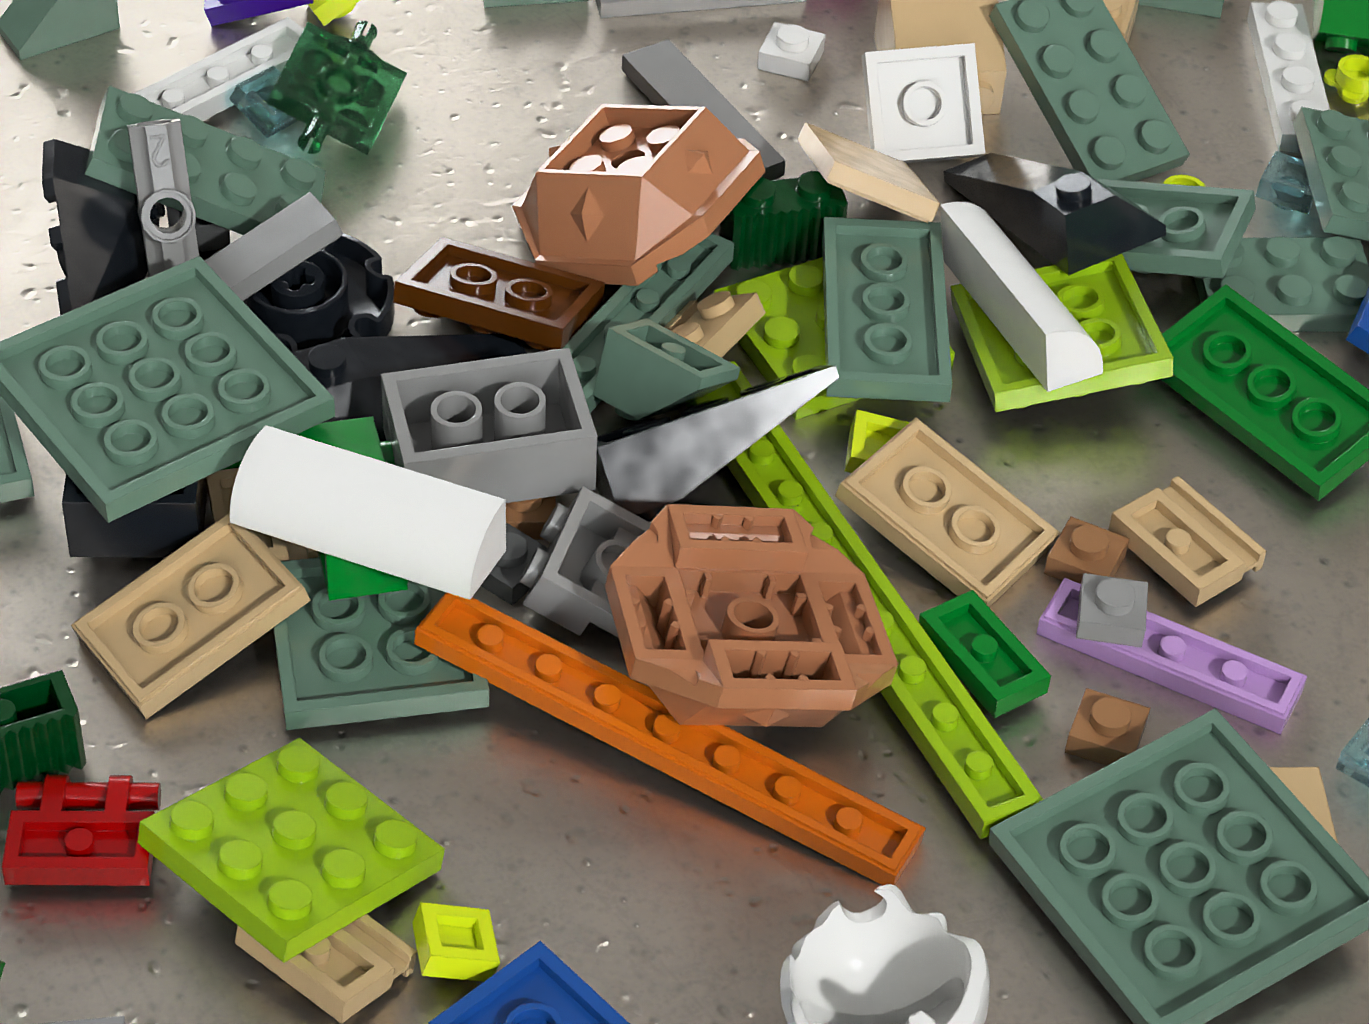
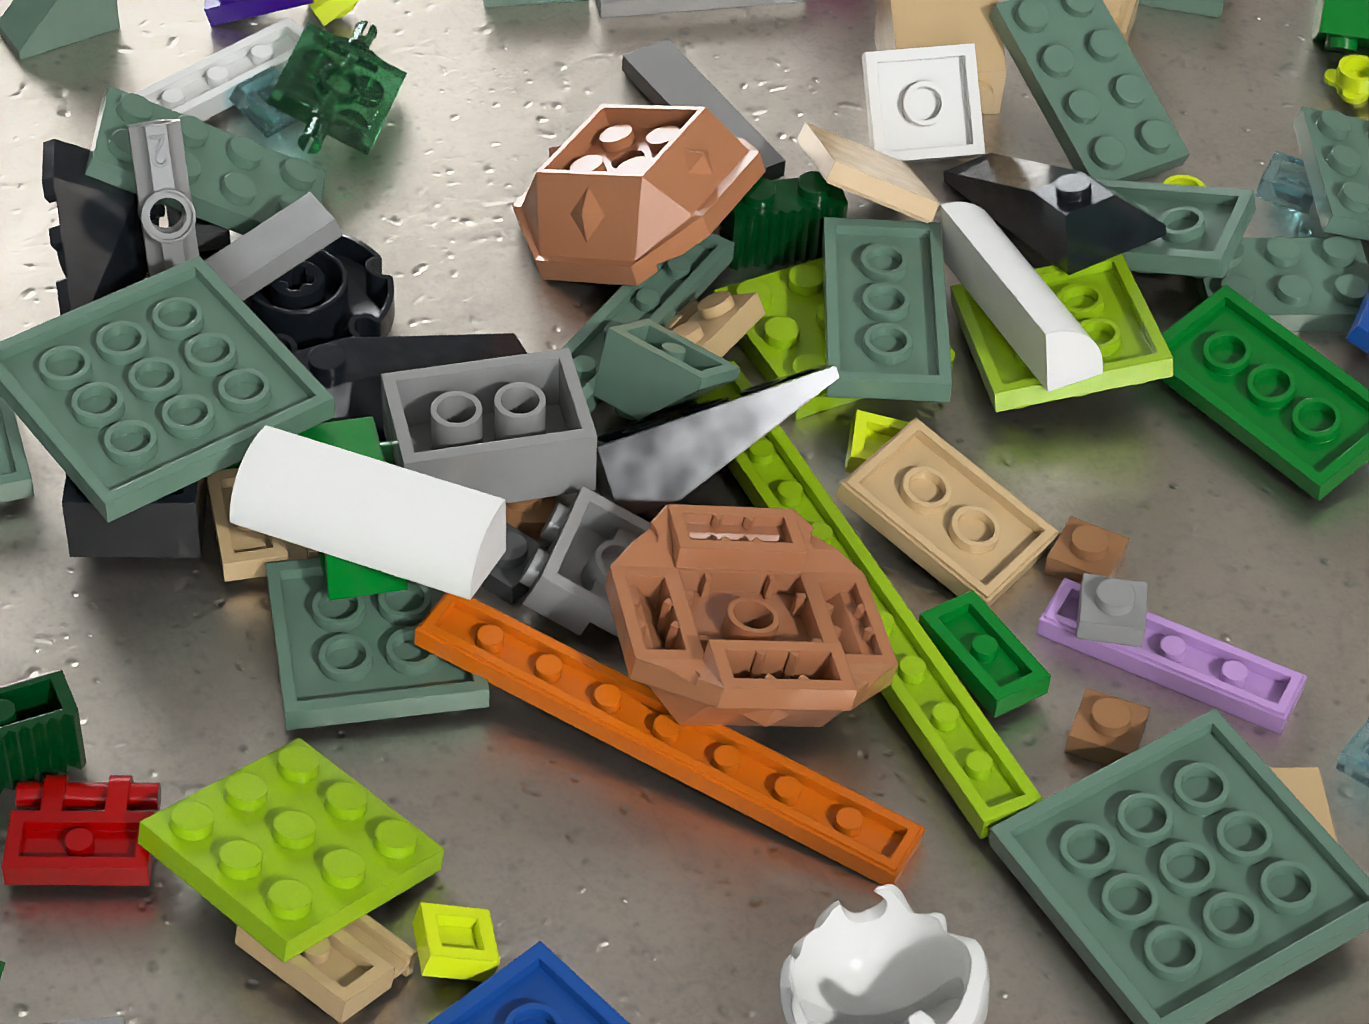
tan tile [71,512,311,720] -> none
reddish brown plate [393,237,605,350] -> none
white plate [757,22,826,82] -> none
tan plate [1108,476,1267,607] -> none
white plate [1247,1,1330,152] -> none

